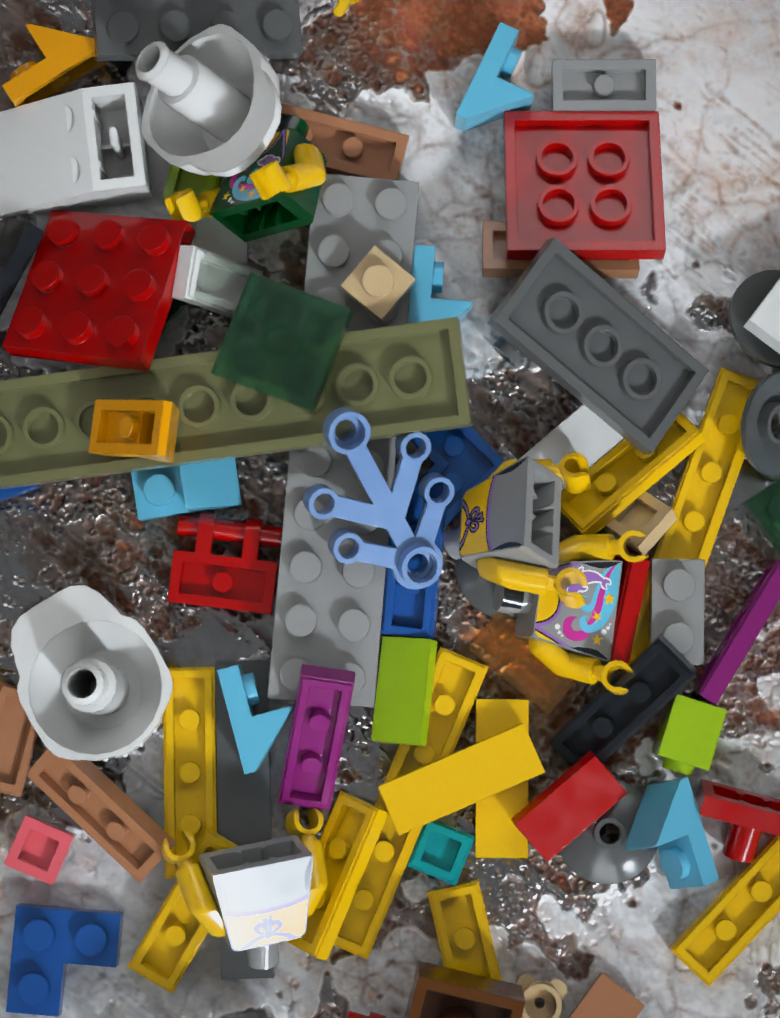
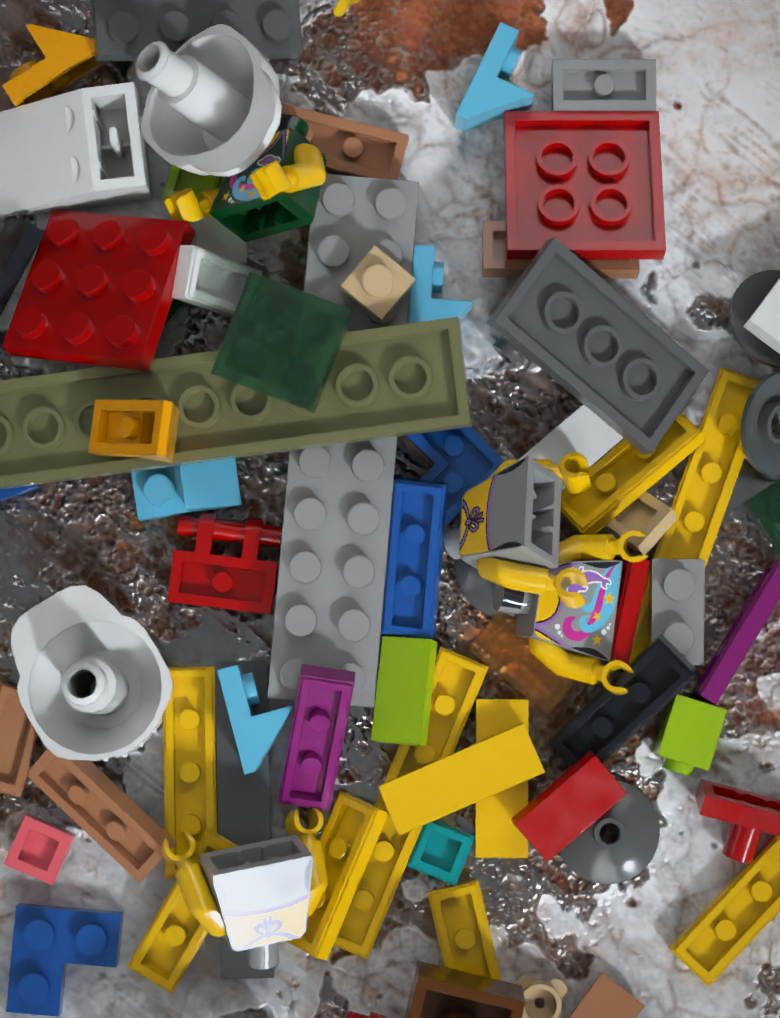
medium blue plant [303,407,455,590] -> none
medium azure slope [625,777,719,889] -> none

